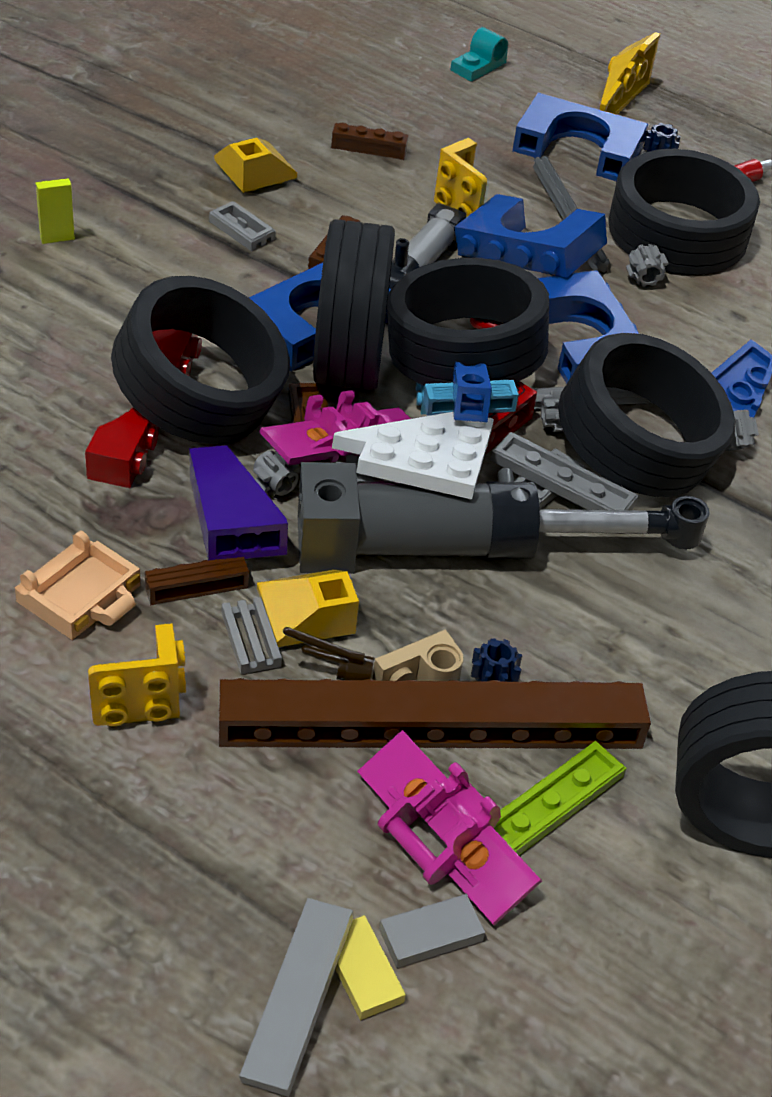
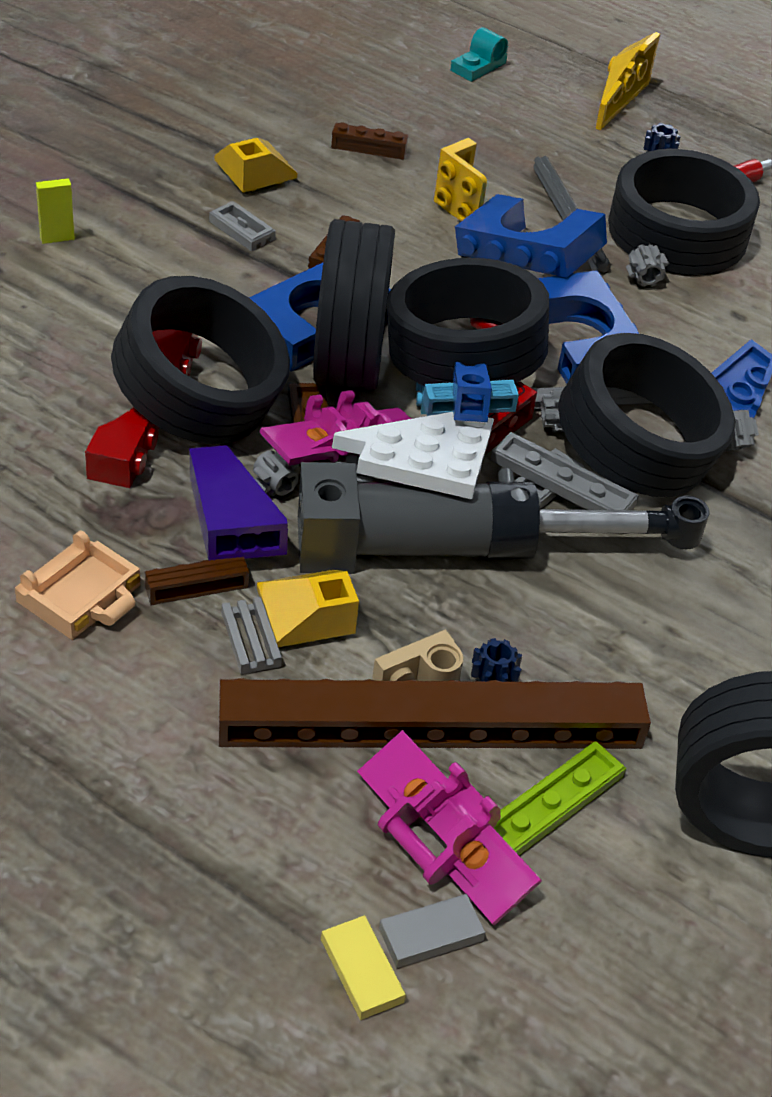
yellow bracket [88,623,186,726] -> none
light grey tile [239,898,354,1097] -> none
dark brown plant [283,627,375,680] -> none
piece [389,202,467,289] -> none
blue arch [512,93,648,182] -> none

